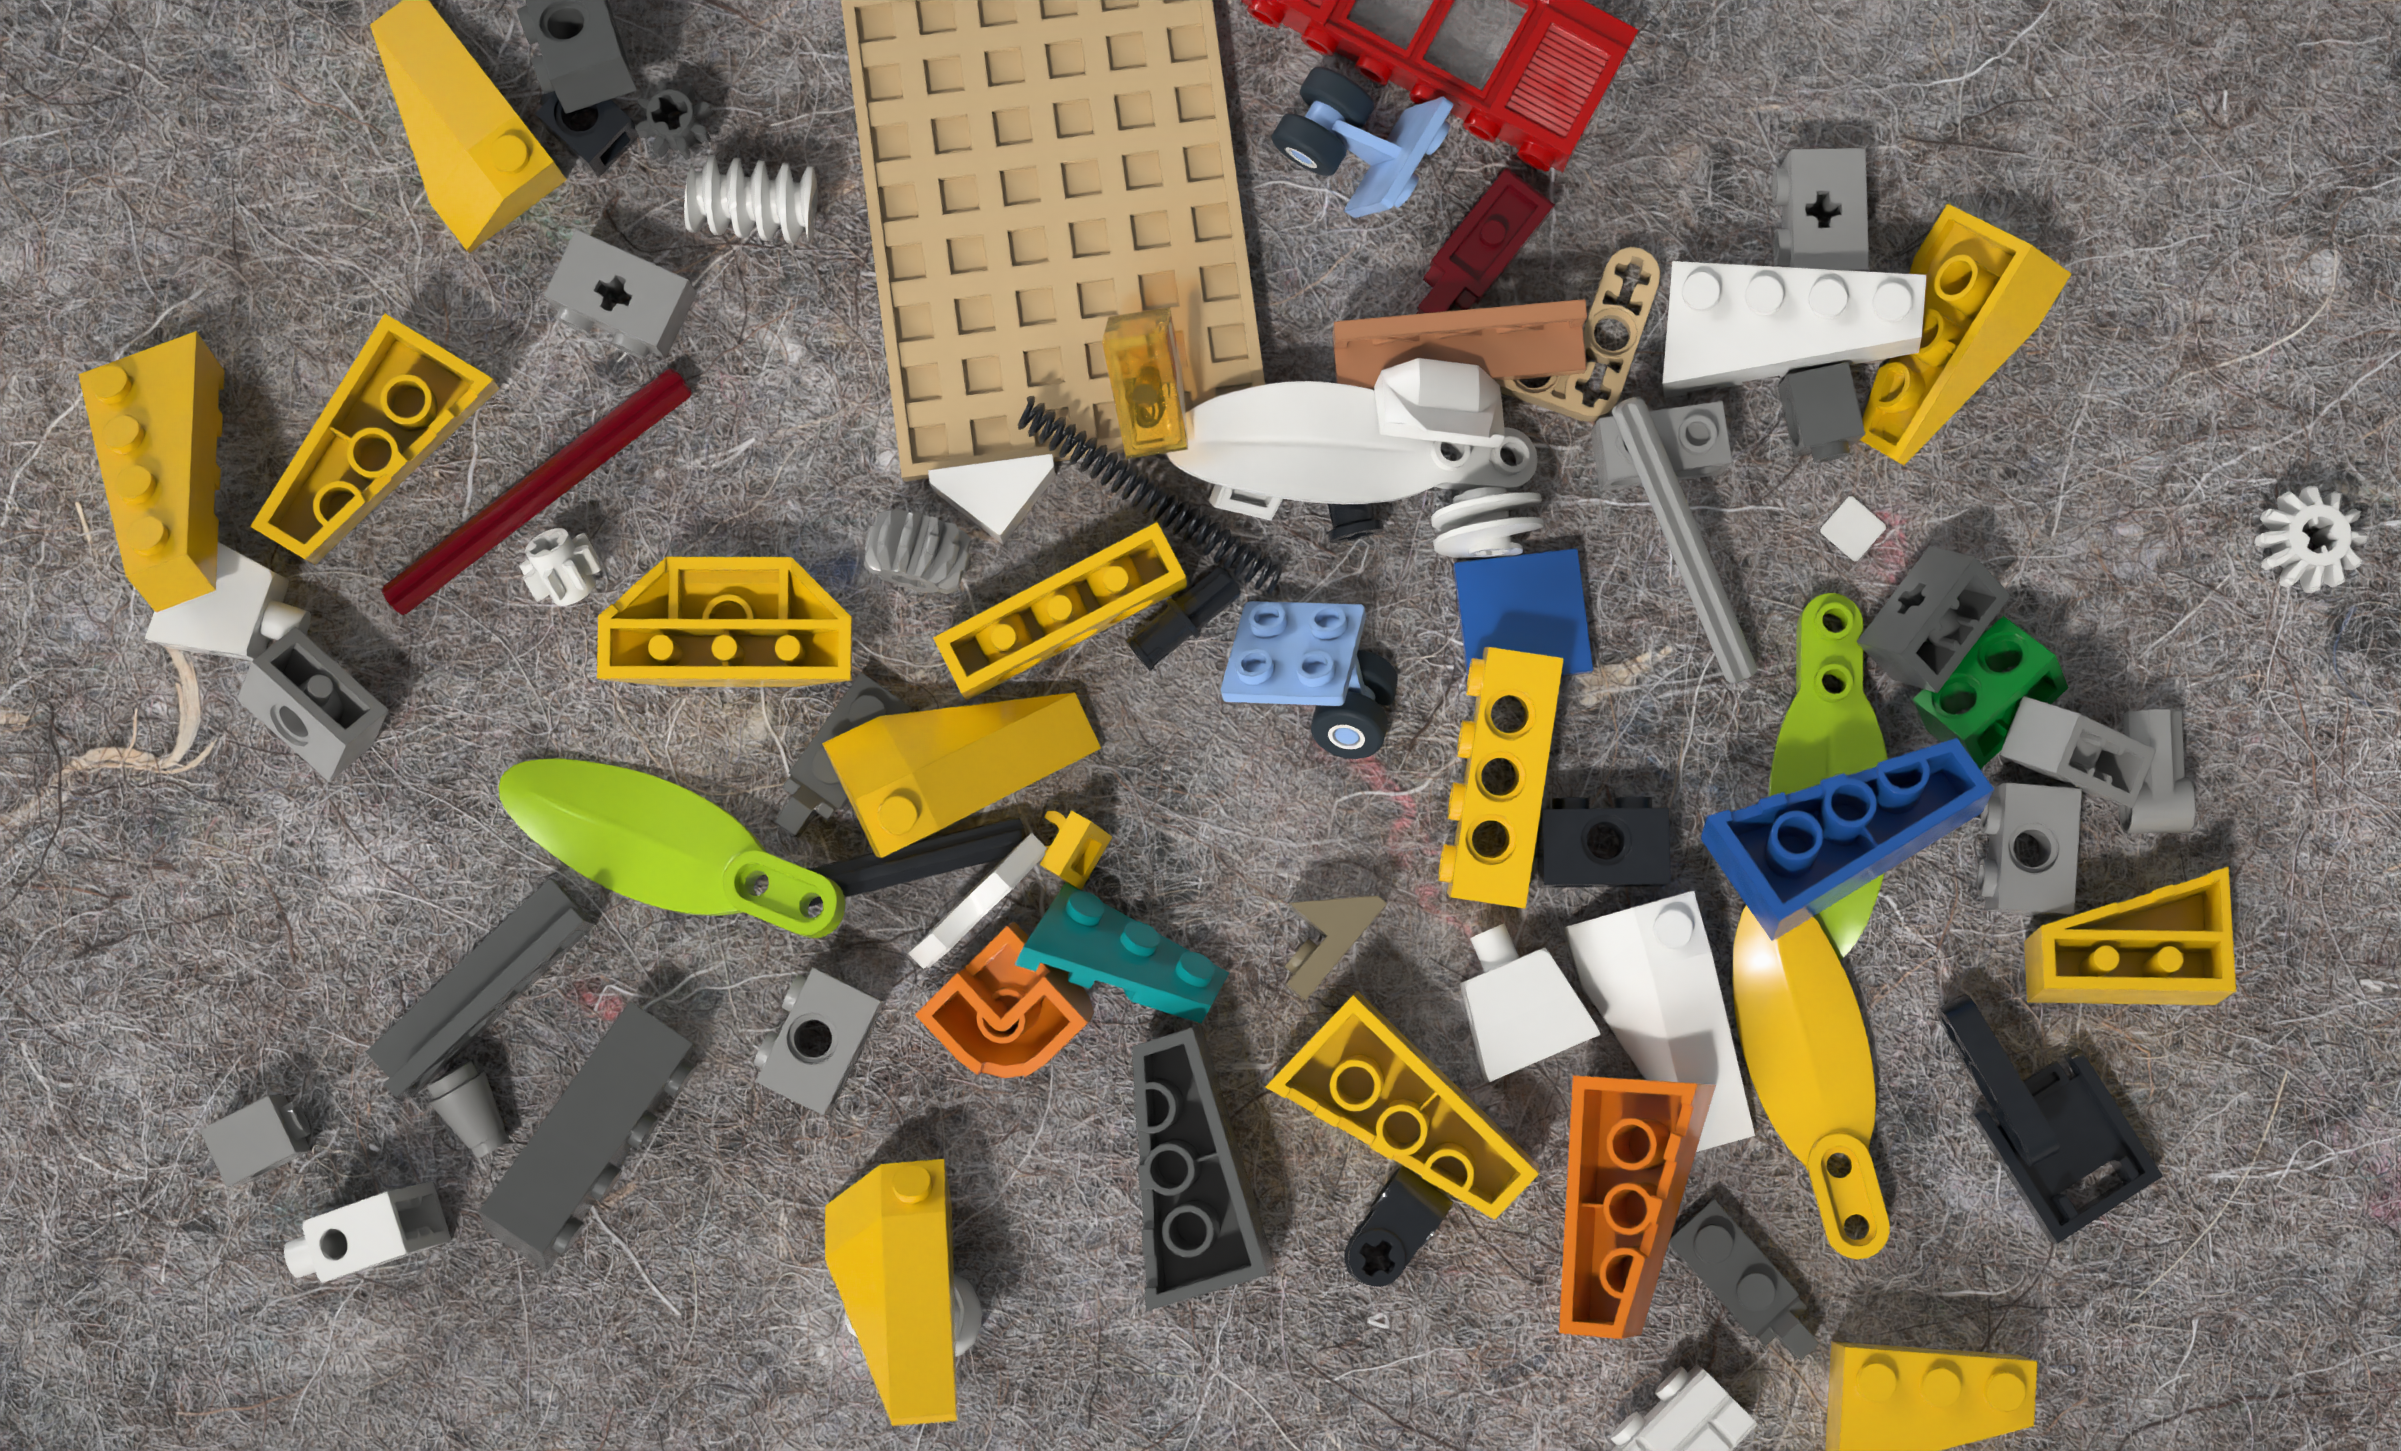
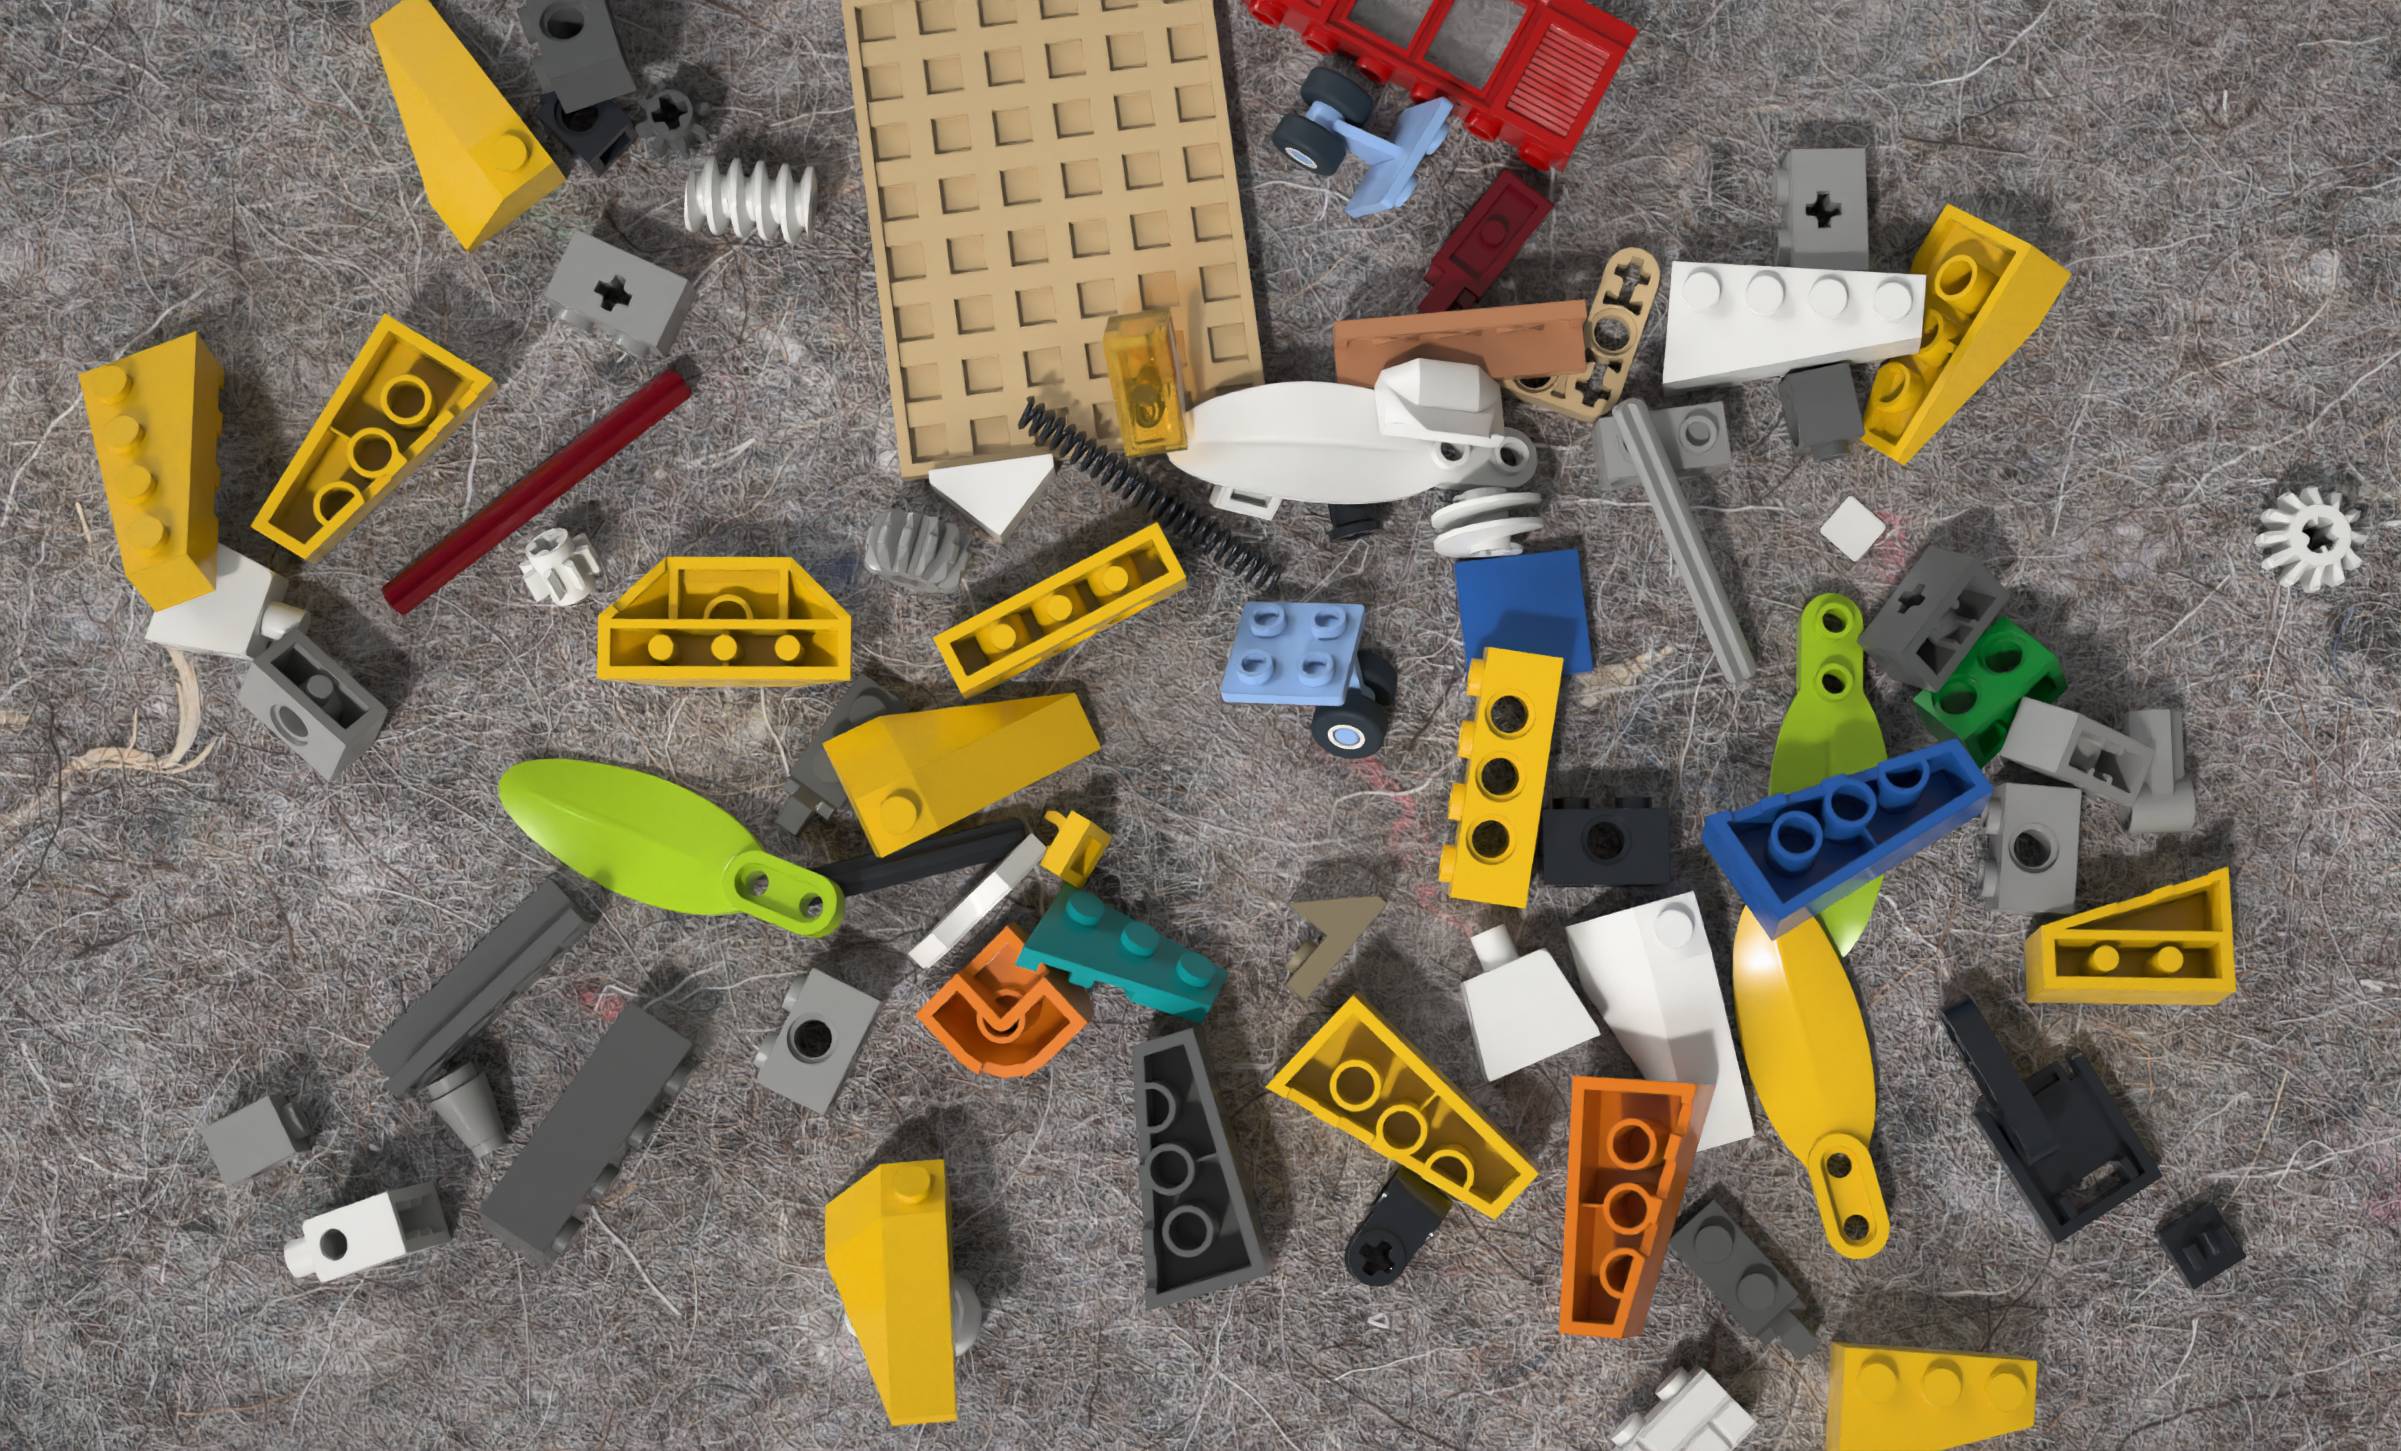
black axle [1125,567,1241,671] -> none
none -> black tile [2153,1201,2247,1290]

